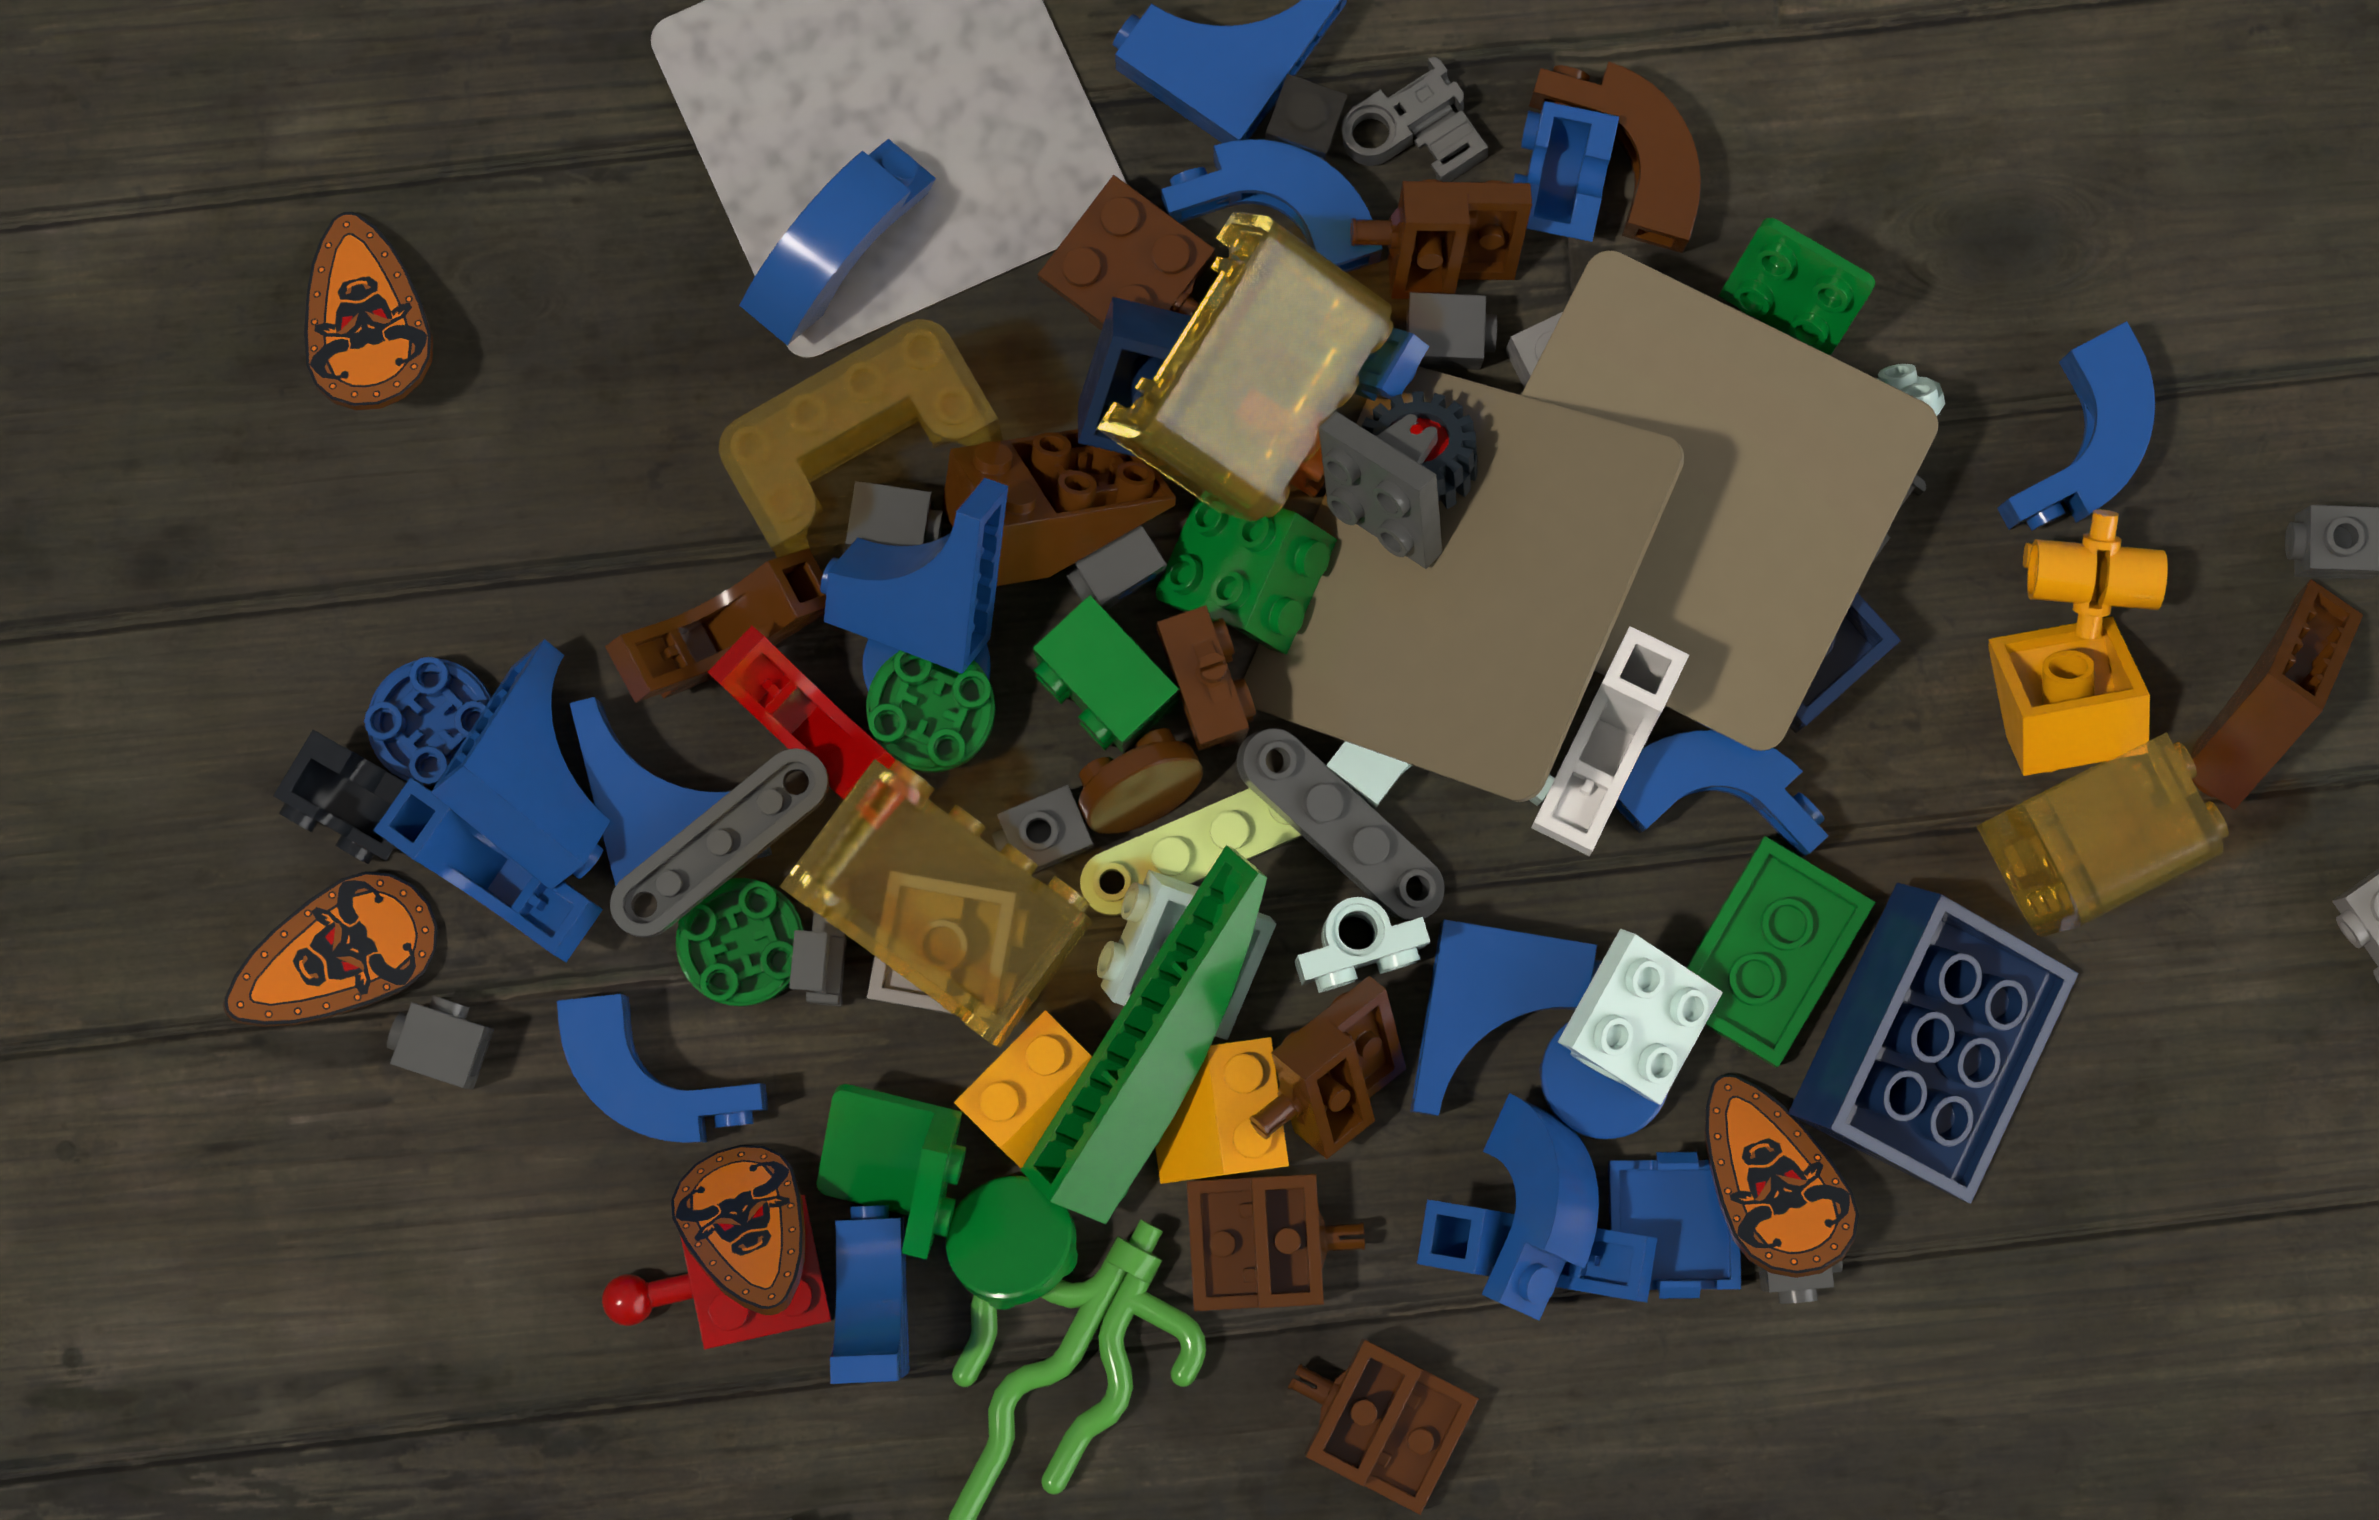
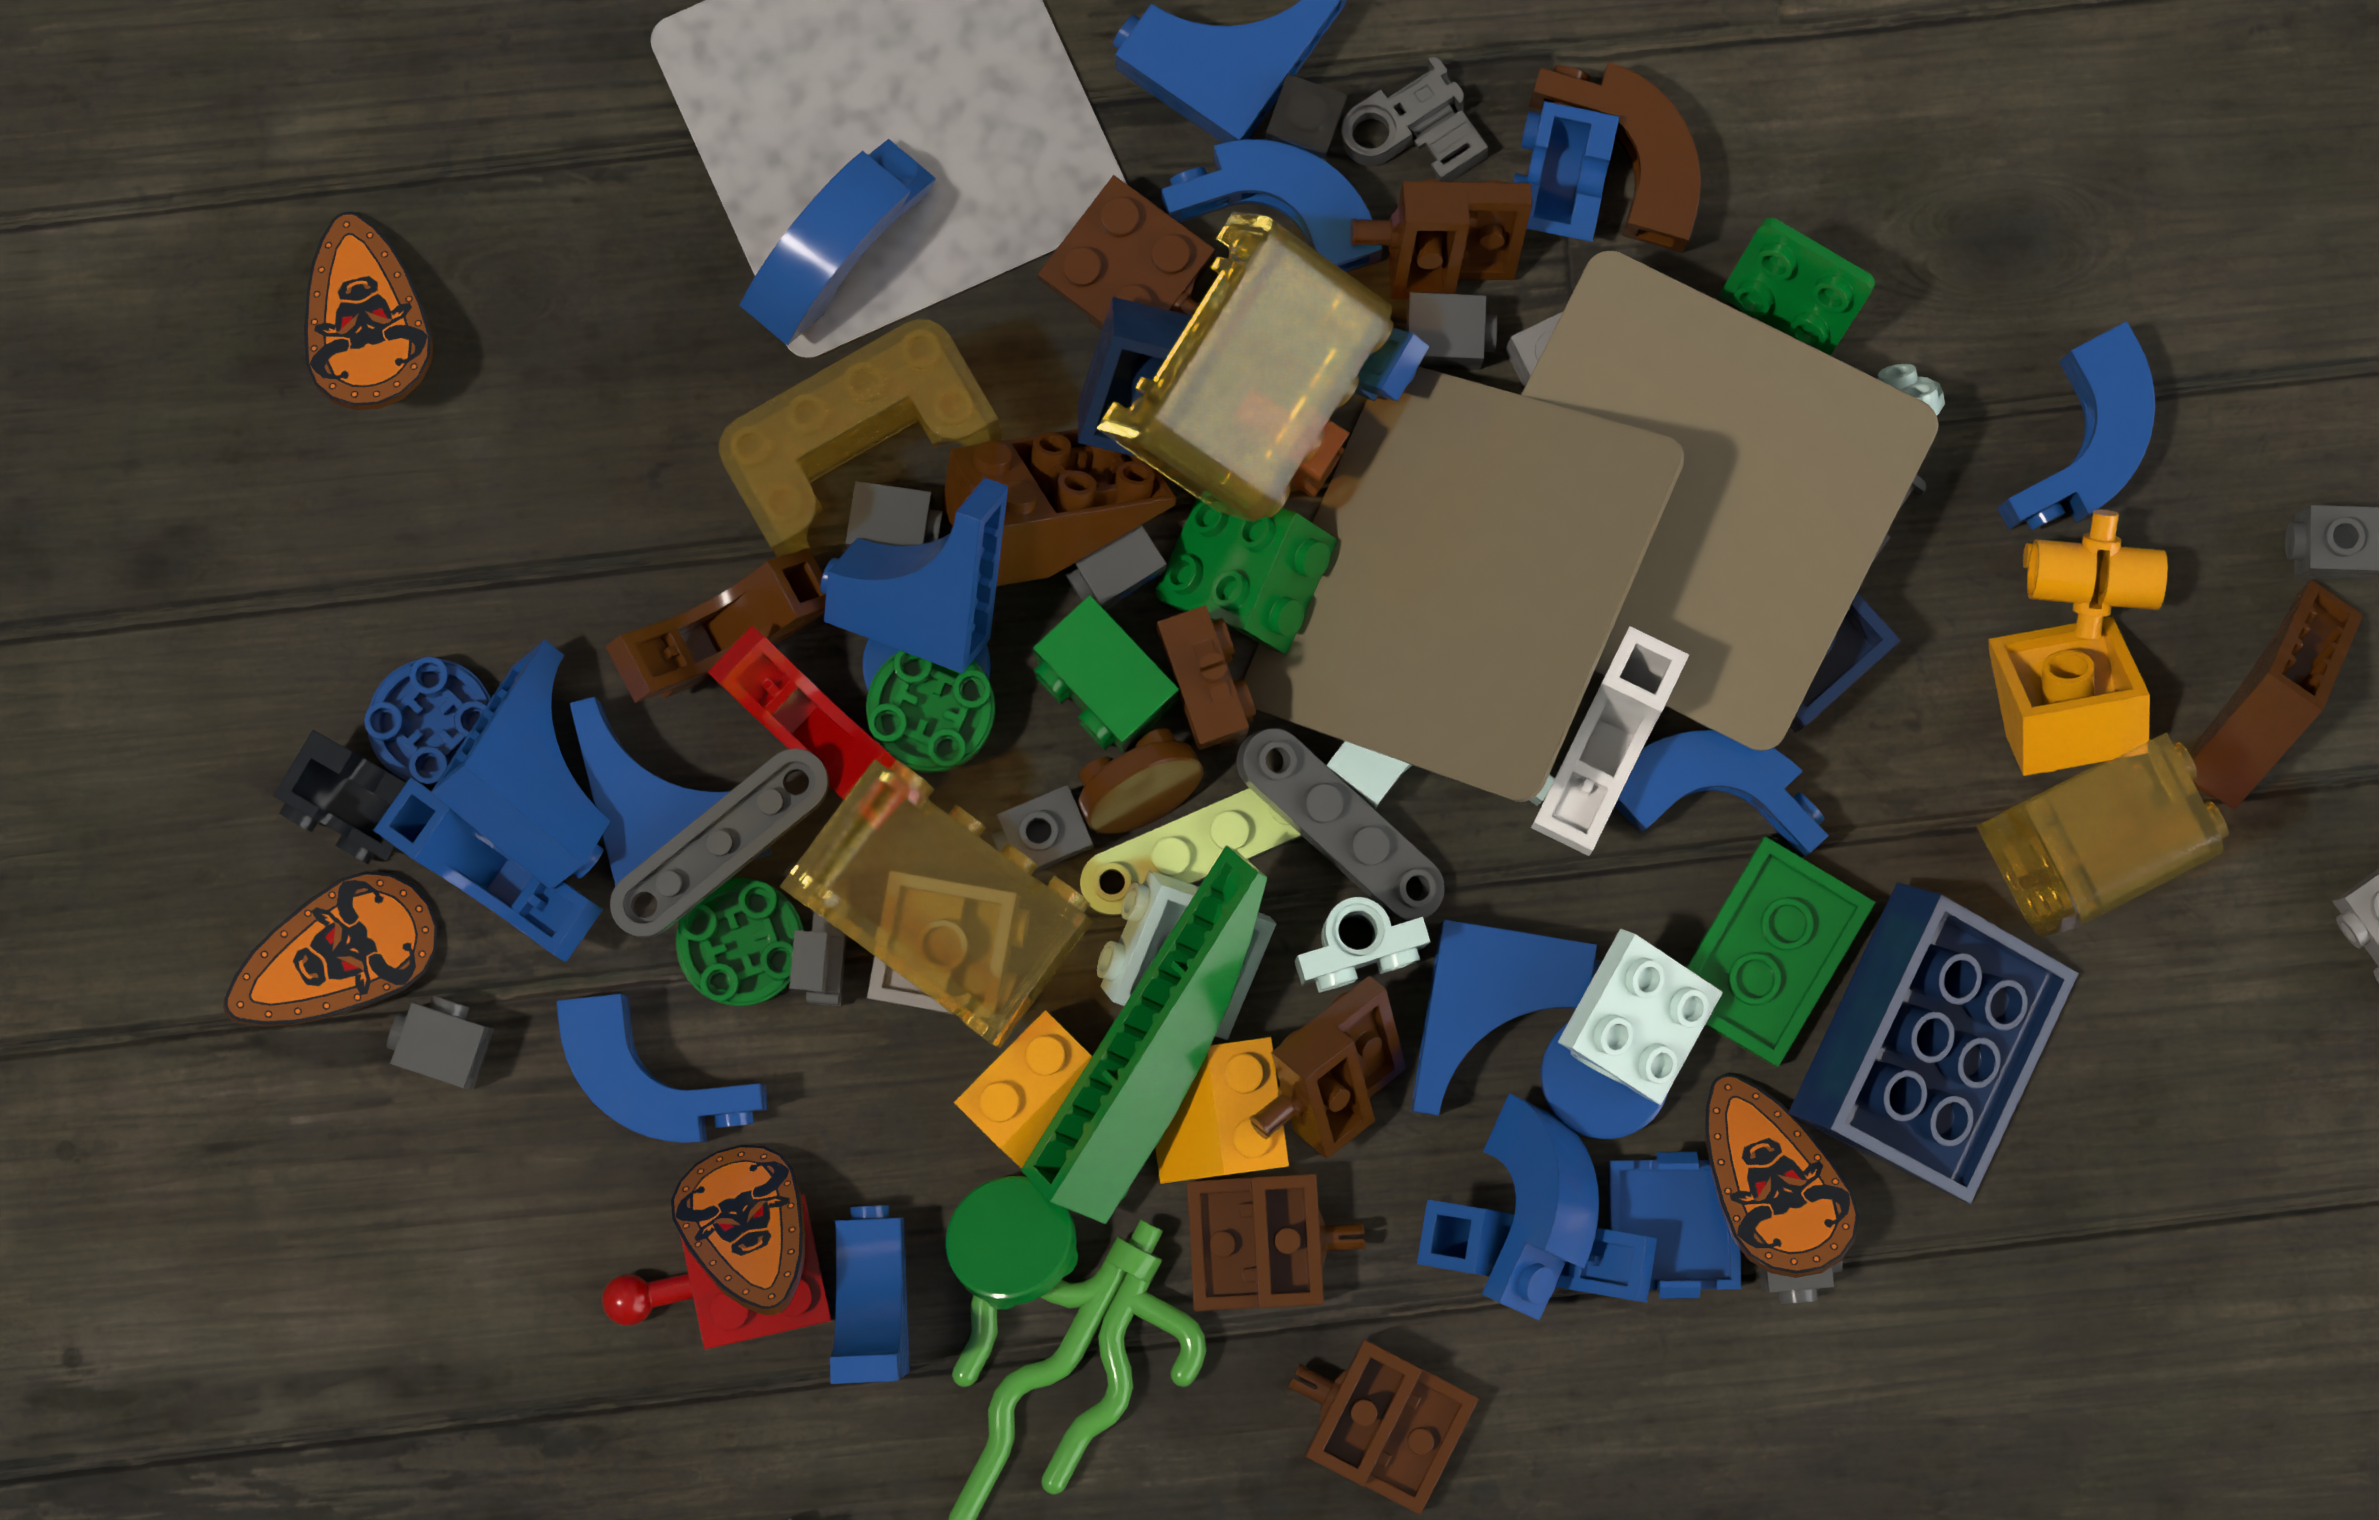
green bracket [817,1084,966,1260] -> none
dark grey plate [1319,391,1478,569] -> none

